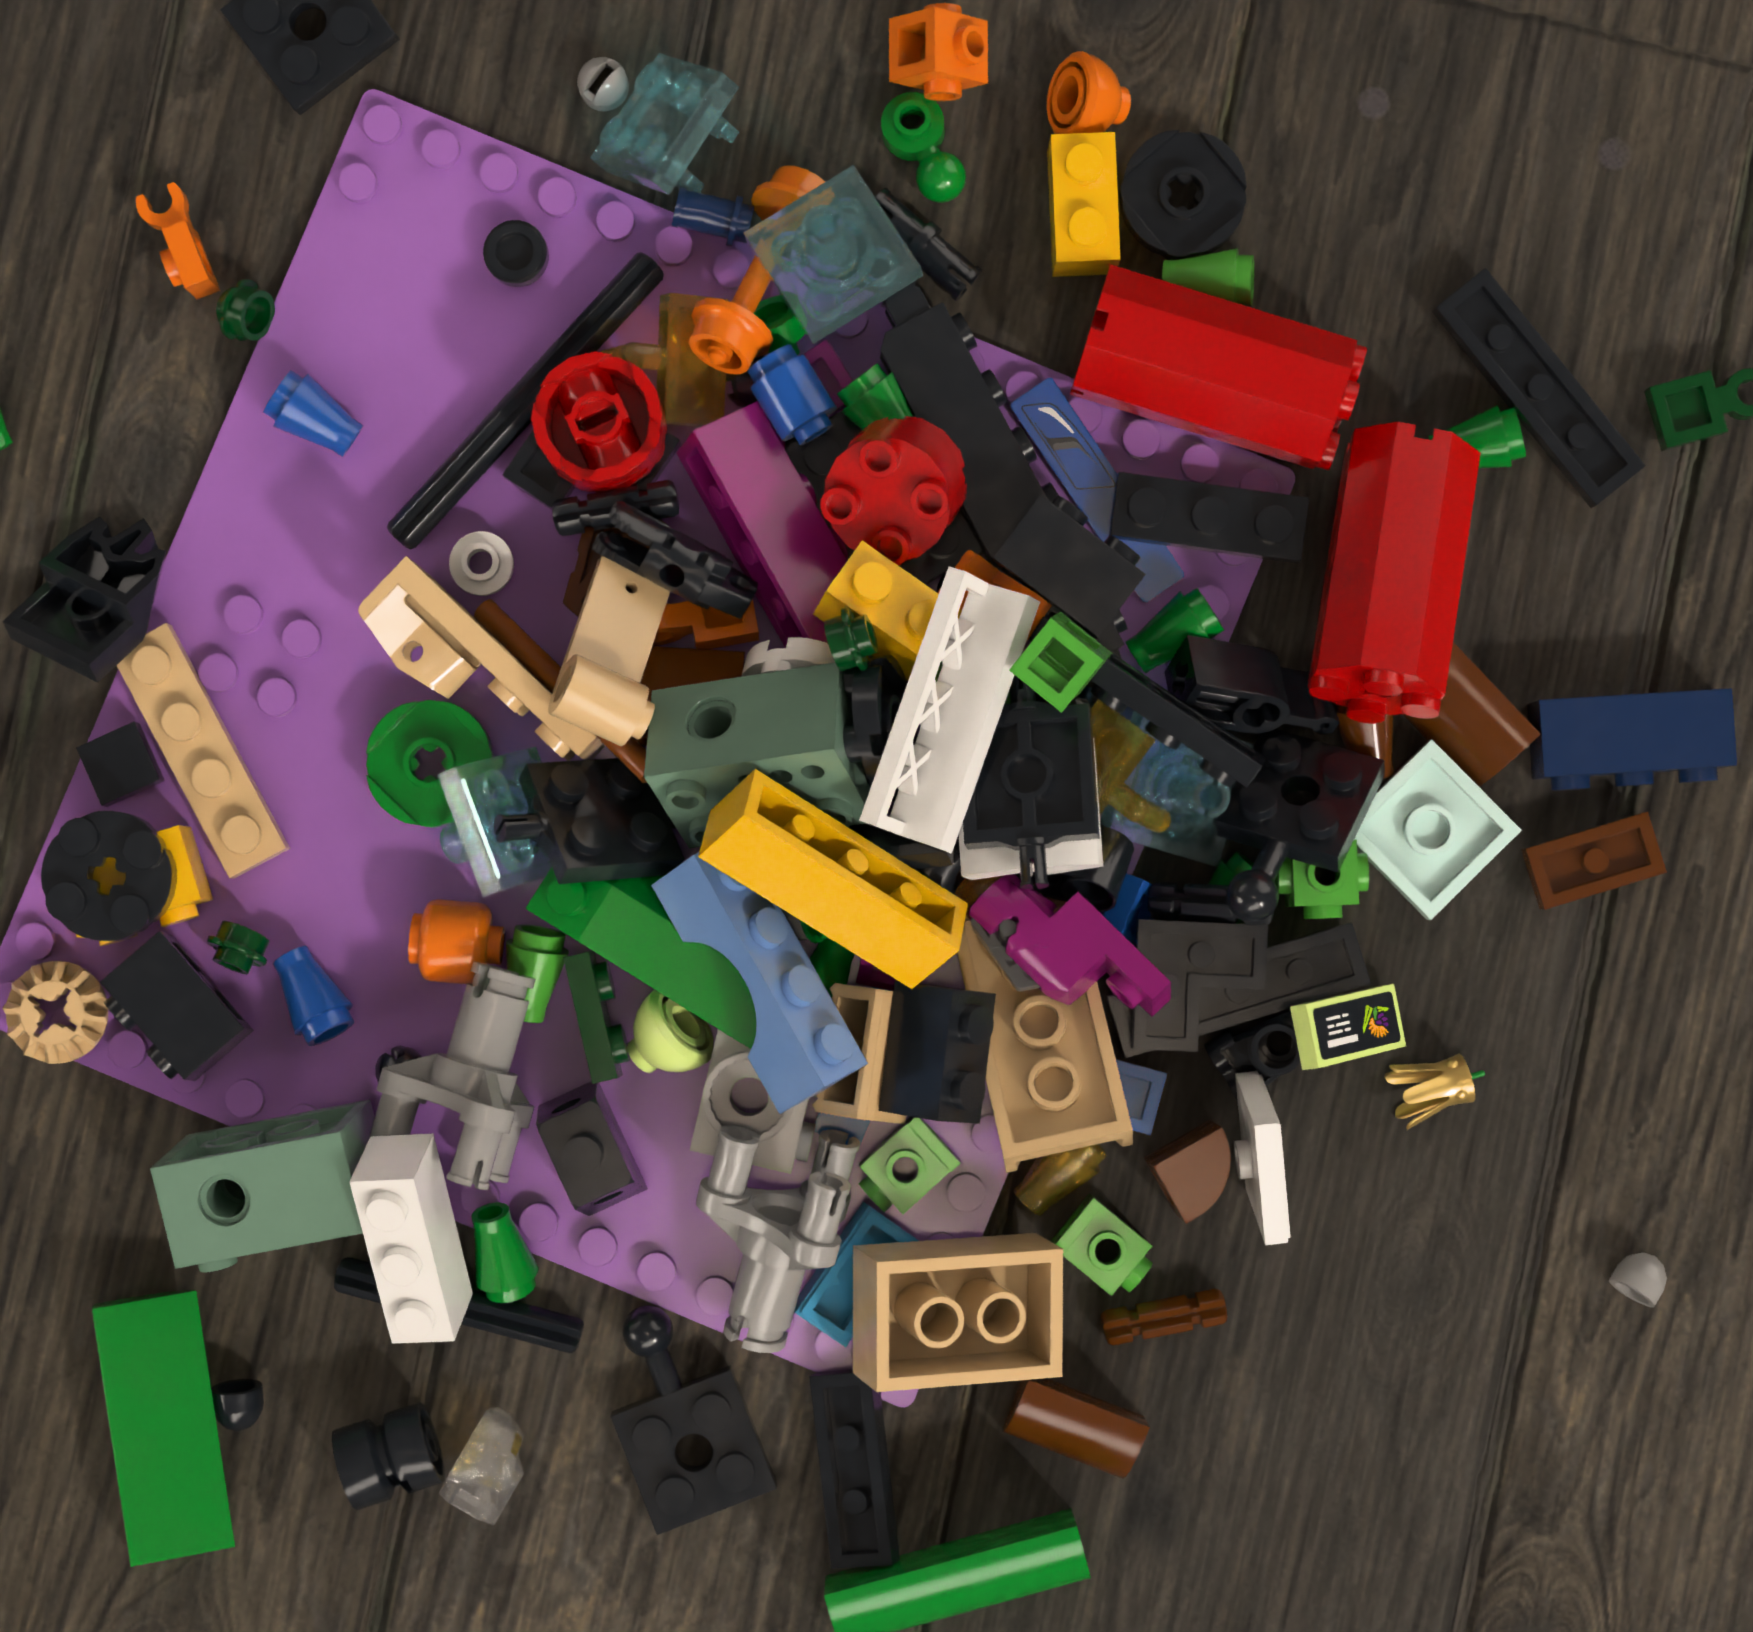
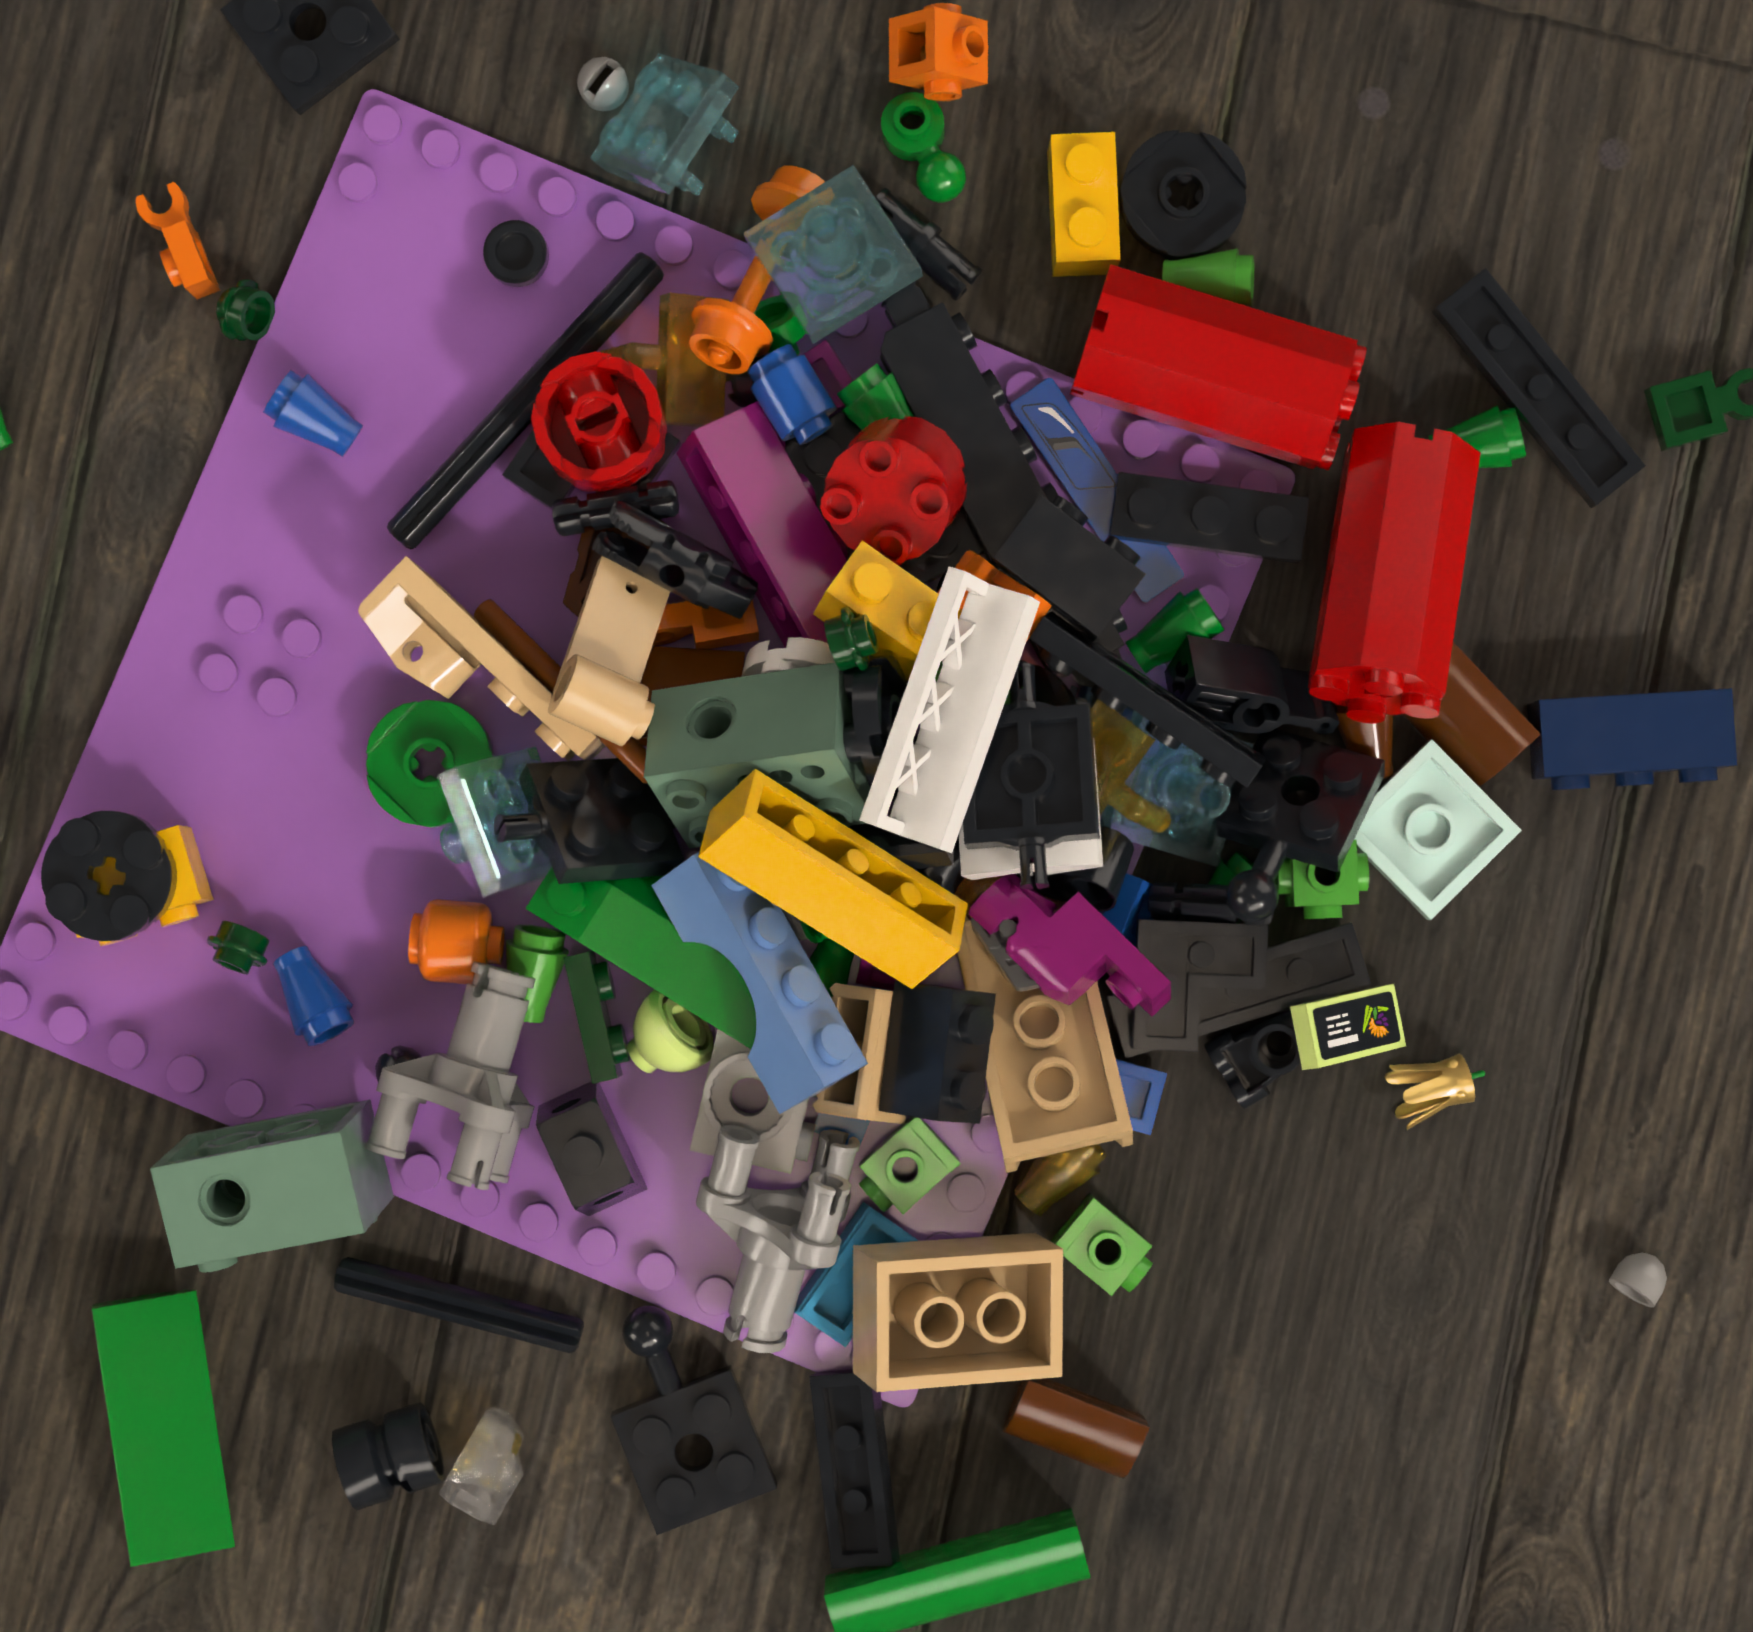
black plate [2,516,166,683] -> none
tan gear [2,961,108,1064] -> none
black tile [76,721,165,807] -> none
black brick [100,931,254,1081] -> none
tan plate [116,623,290,879] -> none
black hinge [211,1379,264,1431] -> none
white brick [350,1133,473,1343] -> none
white plate [449,531,514,596] -> none
green cone [471,1202,539,1303] -> none
dark blue pin [671,187,754,246] -> none
bright green brick [1009,612,1112,713] -> none
orange brick [1046,51,1131,134] -> none
reddish brown axle [1101,1289,1228,1346] -> none
reddish brown brick [1143,1120,1231,1224] -> none
white plate [1234,1071,1291,1245] -> none
reddish brown plate [1521,812,1667,910] -> none

